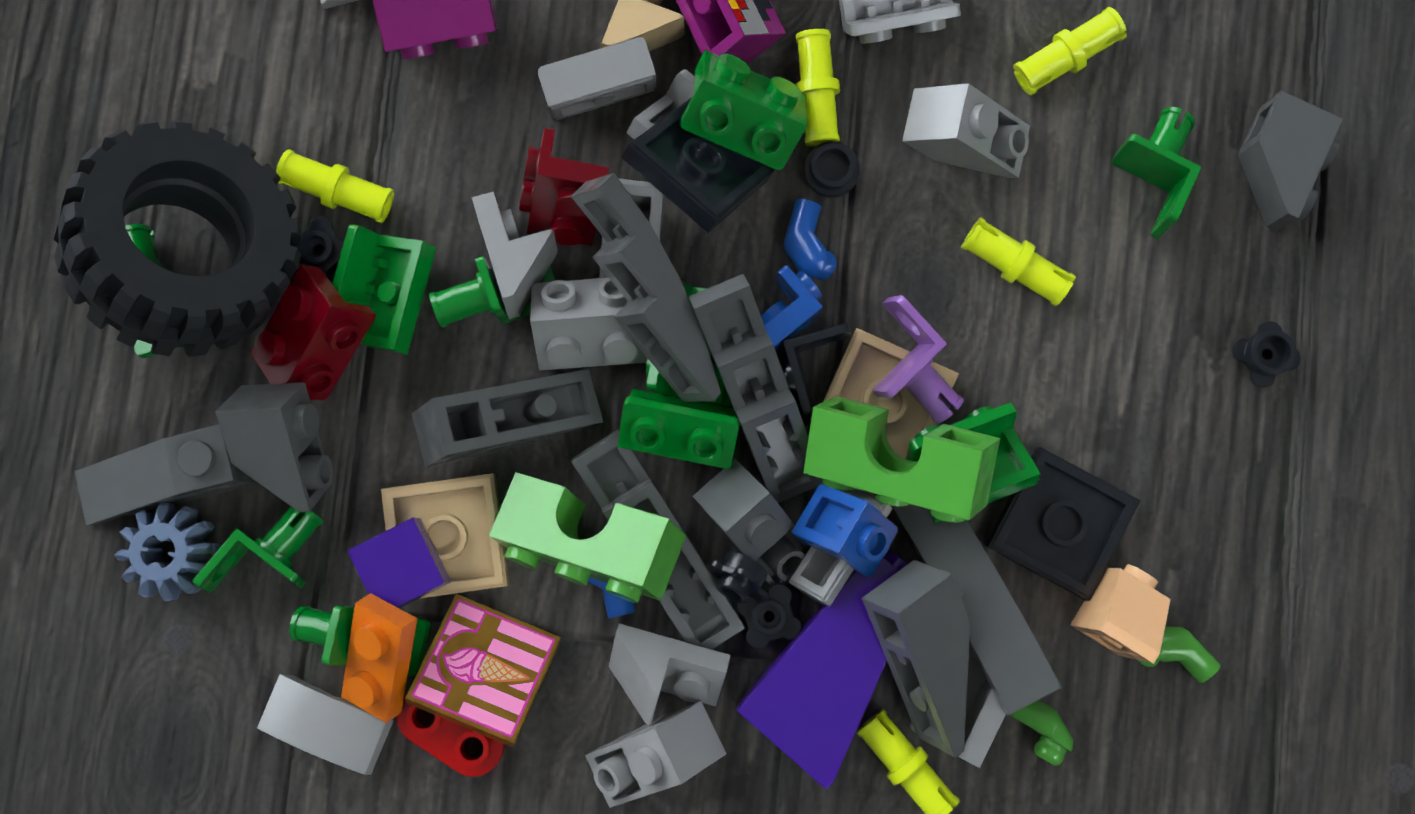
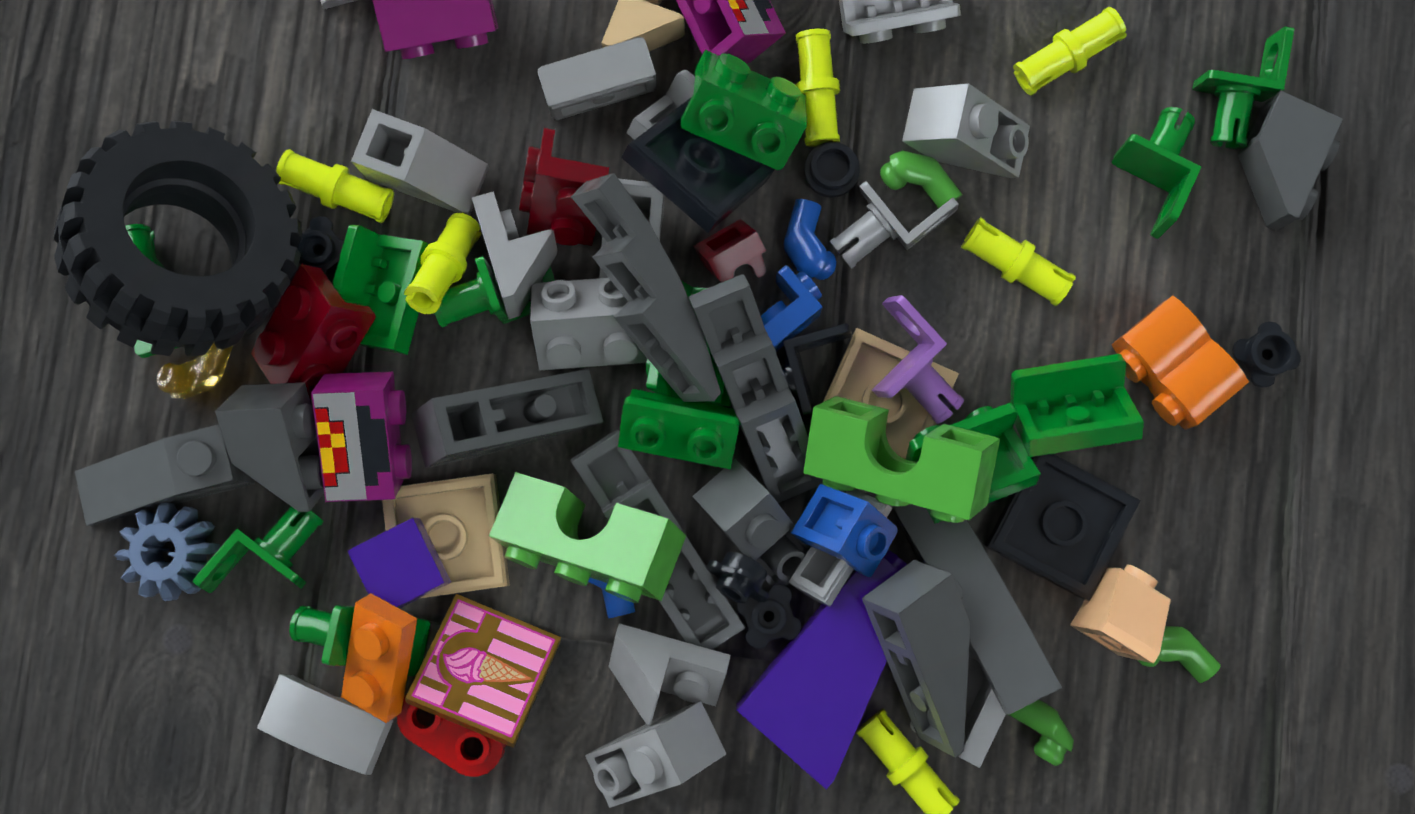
none -> clear yellow arm [157,343,233,399]
none -> brick [311,371,412,502]
none -> light grey slope [351,109,489,216]
none -> neon yellow pin [404,213,481,314]
none -> dark red tile [693,219,766,283]
none -> light grey bracket [830,181,959,269]
none -> bright green arm [880,150,963,209]
none -> green bracket [1010,354,1144,457]
none -> orange brick [1111,296,1249,430]
none -> green bracket [1192,26,1294,149]

